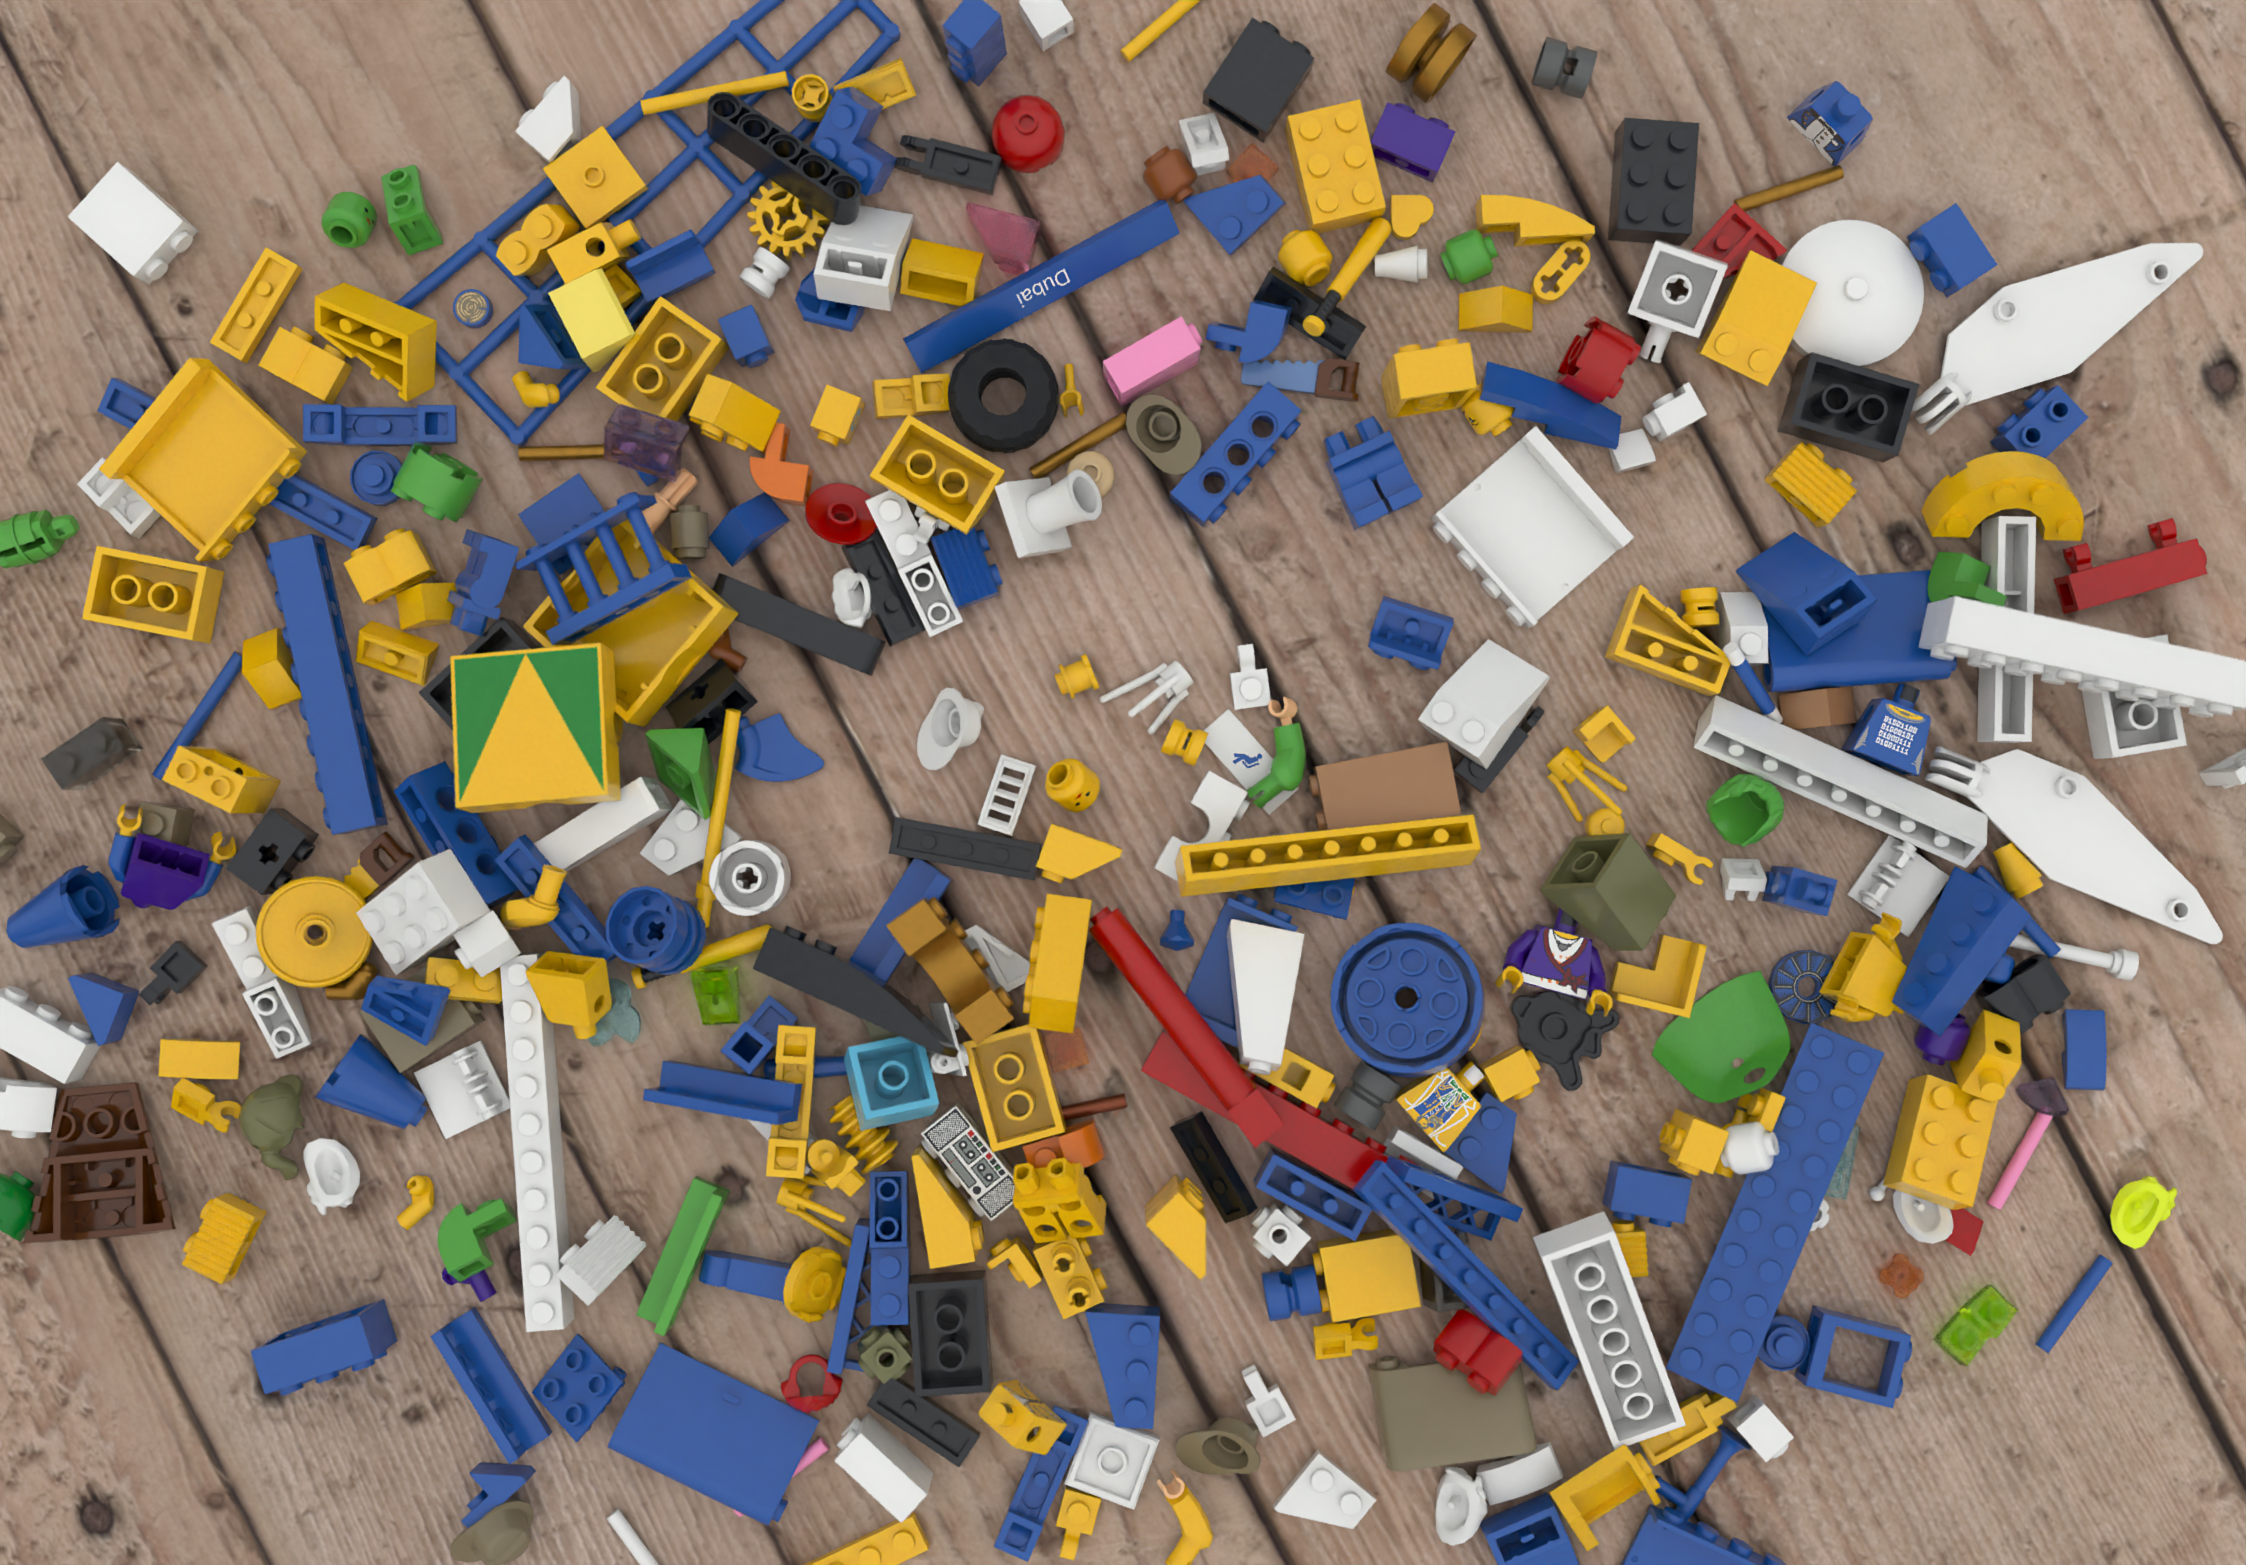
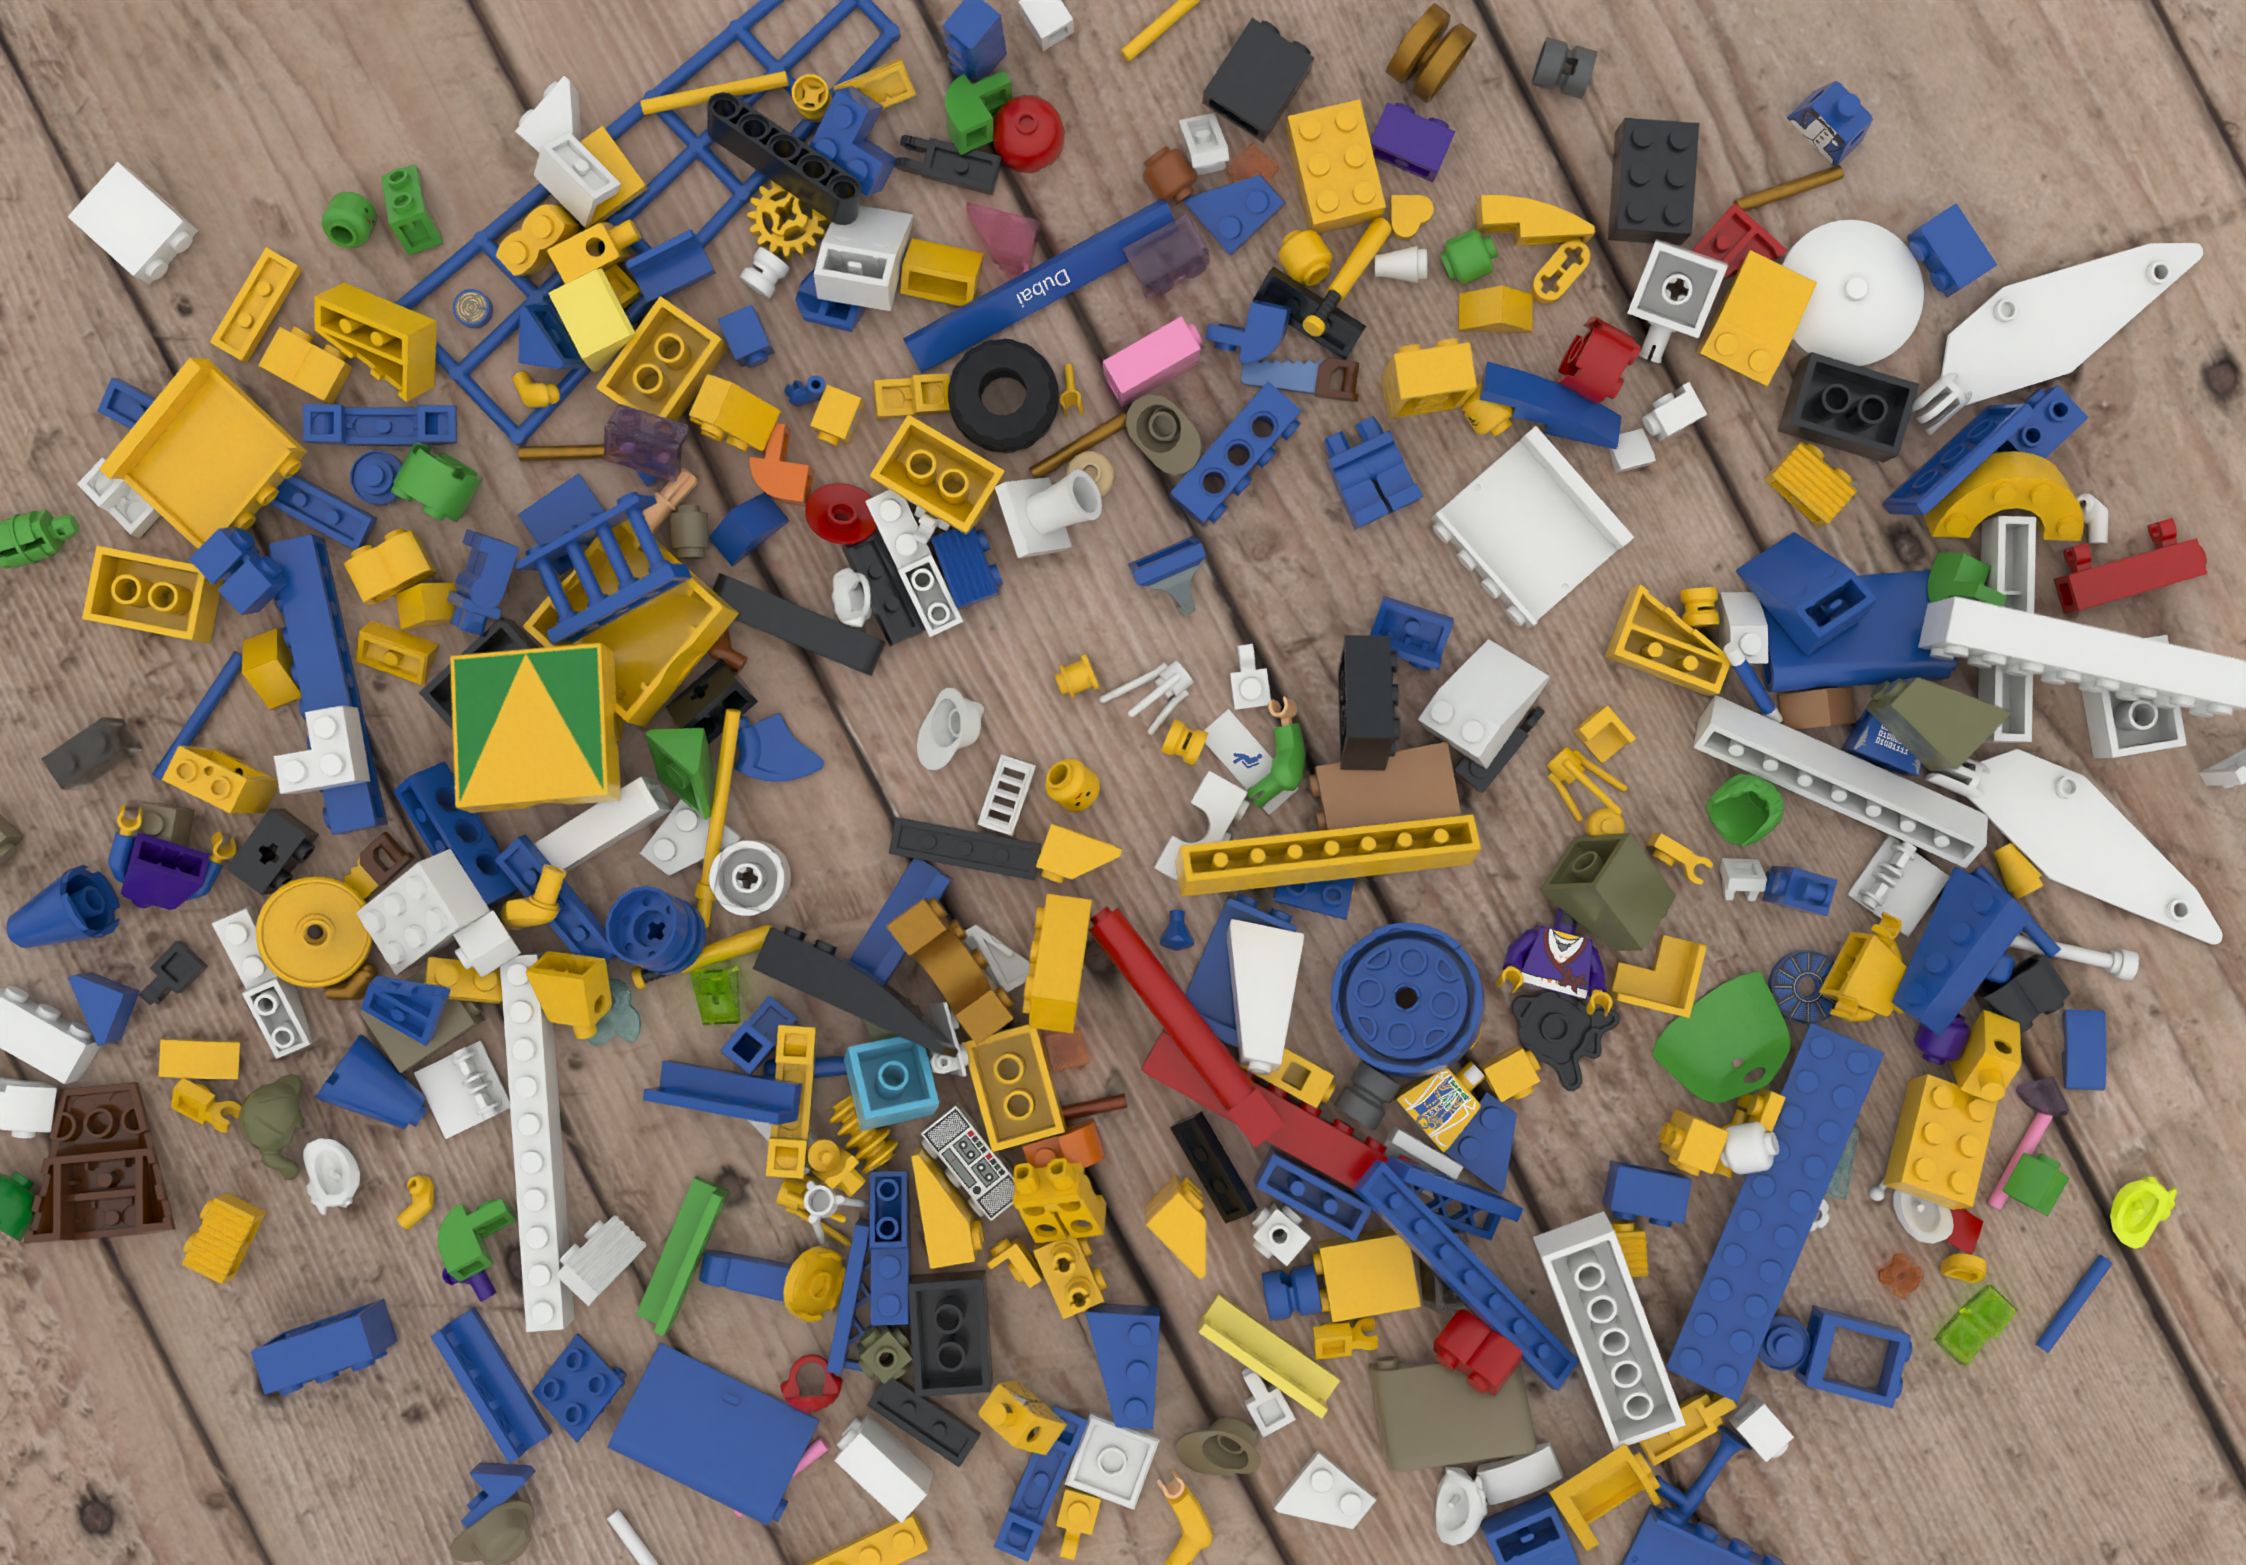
none -> blue piece [189,527,289,615]
none -> white brick [274,706,370,794]
none -> white panel [534,132,621,226]
none -> blue arm [784,376,825,407]
none -> white plant [804,1179,870,1244]
none -> bright green brick [945,70,1012,155]
none -> clear purple bracket [1123,213,1210,298]
none -> blue piece [1128,535,1206,616]
none -> light yellow fence [1197,1293,1340,1419]
none -> black brick [1338,635,1400,771]
none -> olive slope [1866,677,2011,771]
none -> blue tile [1882,403,2036,515]
none -> yellow tile [1940,1254,1987,1284]
none -> bright green brick [2002,1152,2069,1217]
none -> white arm [2076,494,2108,545]

